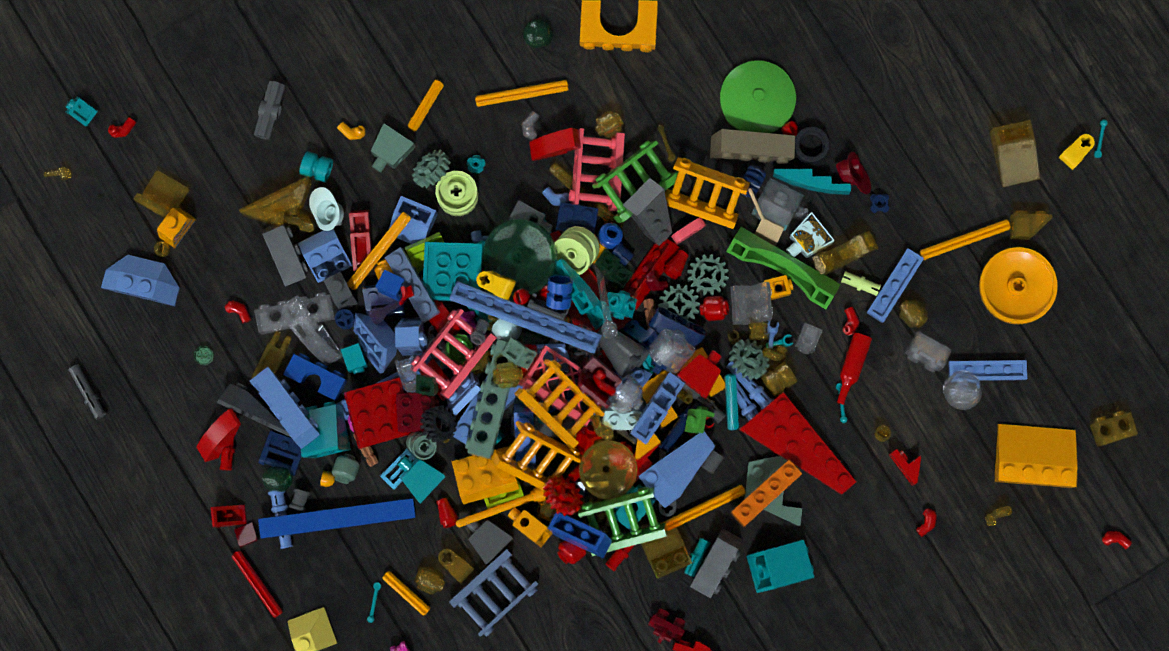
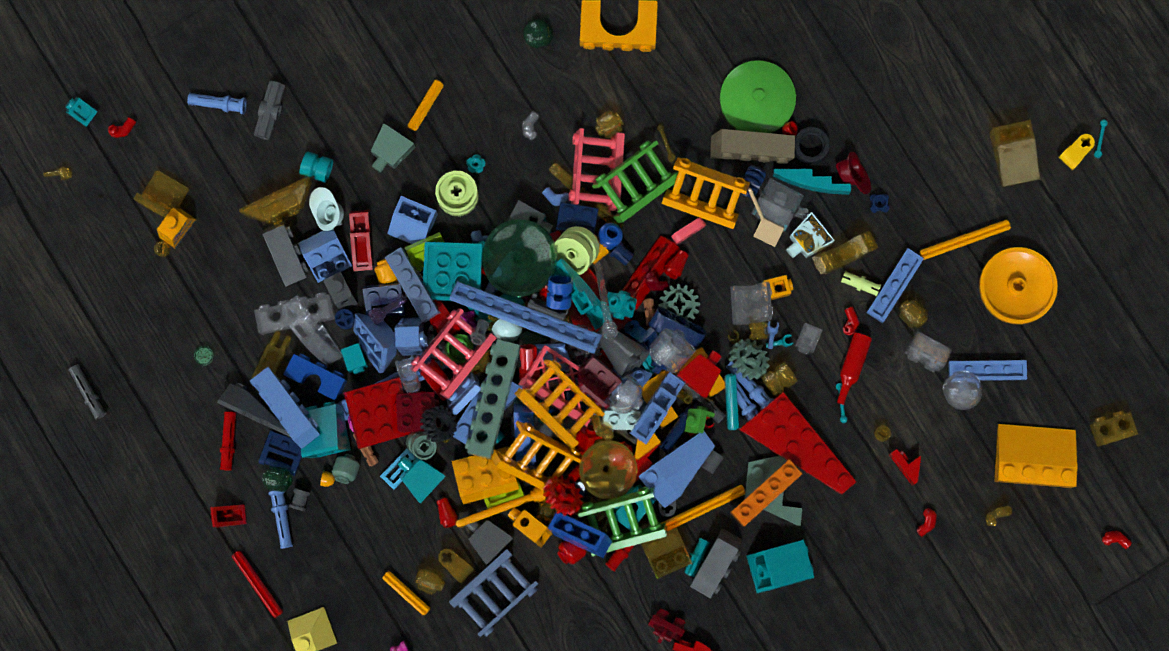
medium blue wedge [101,255,180,306] -> none
red slope [197,408,241,462] -> none
red arm [225,300,251,323] -> none
slope [234,522,259,548] -> none
blue tile [258,499,415,539] -> none
clear yellow hinge [271,210,314,232] -> none
light orange arm [337,122,366,140] -> none
light orange axle [347,212,411,290] -> none
teal hinge [367,582,381,623] -> none
blue panel [376,270,405,301] -> none
red hand [399,285,414,305] -> none
sand green gear [412,150,451,188] -> none
clear green slope [416,374,439,396] -> none
light orange axle [475,80,568,107] -> none
yellow piece [476,271,516,300] -> none
clear yellow head [493,362,523,389] -> none
sand green bracket [502,337,537,369] -> none
red hinge [513,289,530,305] -> none
red slope [529,128,581,161] -> none
red arm [593,369,616,396] -> none
clear green slope [594,249,633,290] -> none
dark grey wedge [623,178,672,246] -> none
sand green gear [687,254,729,296] -> none
red head [700,295,729,321] -> none
bright green arch [726,227,841,309] -> none
clear yellow arm [762,345,787,361] -> none
clear yellow slope [1010,210,1052,240] -> none
none -> medium blue pin [188,93,247,114]

